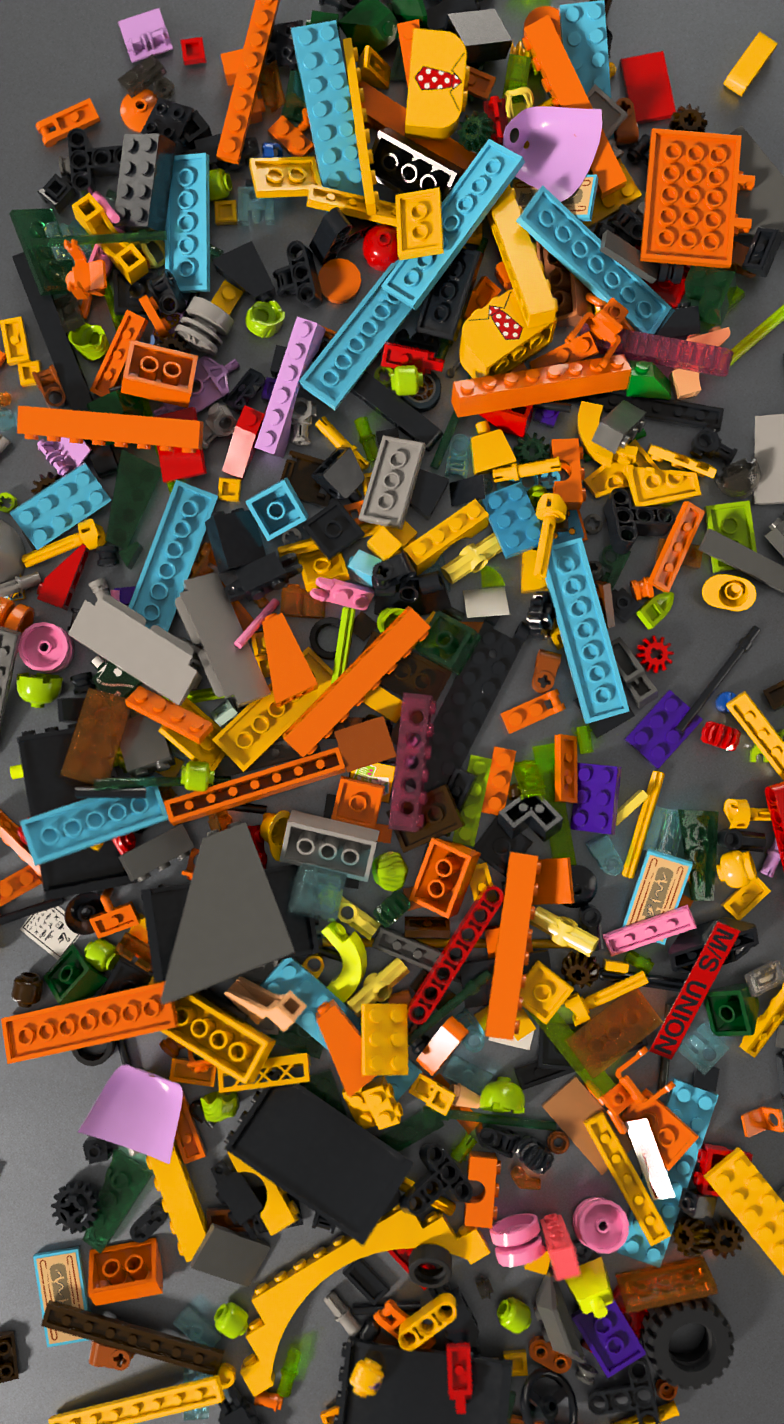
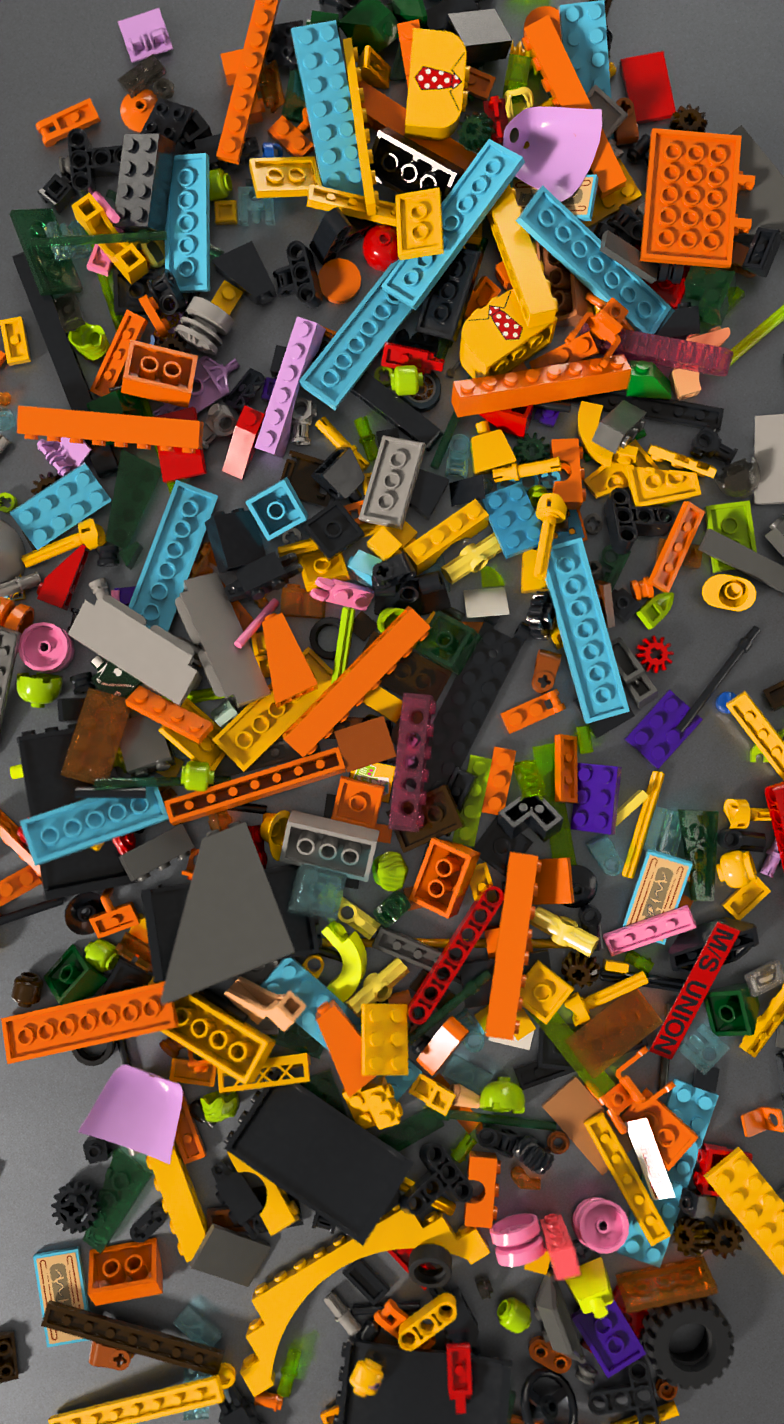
yellow tile [18,360,42,387] -> none
white sticker [20,899,80,960] -> none
dark orange piece [32,364,66,409] -> none
orange piece [64,239,107,319] -> none
red plate [181,37,206,65] -> none
lime head [214,1302,249,1339] -> none
yellow tile [217,477,242,502] -> none
lime hair [245,300,285,338] -> none
dark brown plate [405,917,450,939] -> none
yellow tile [503,1349,528,1377] -> none
dark brown hinge [508,783,526,801] -> none
red gear [701,721,741,751] -> none
yellow beam [723,31,778,97] -> none

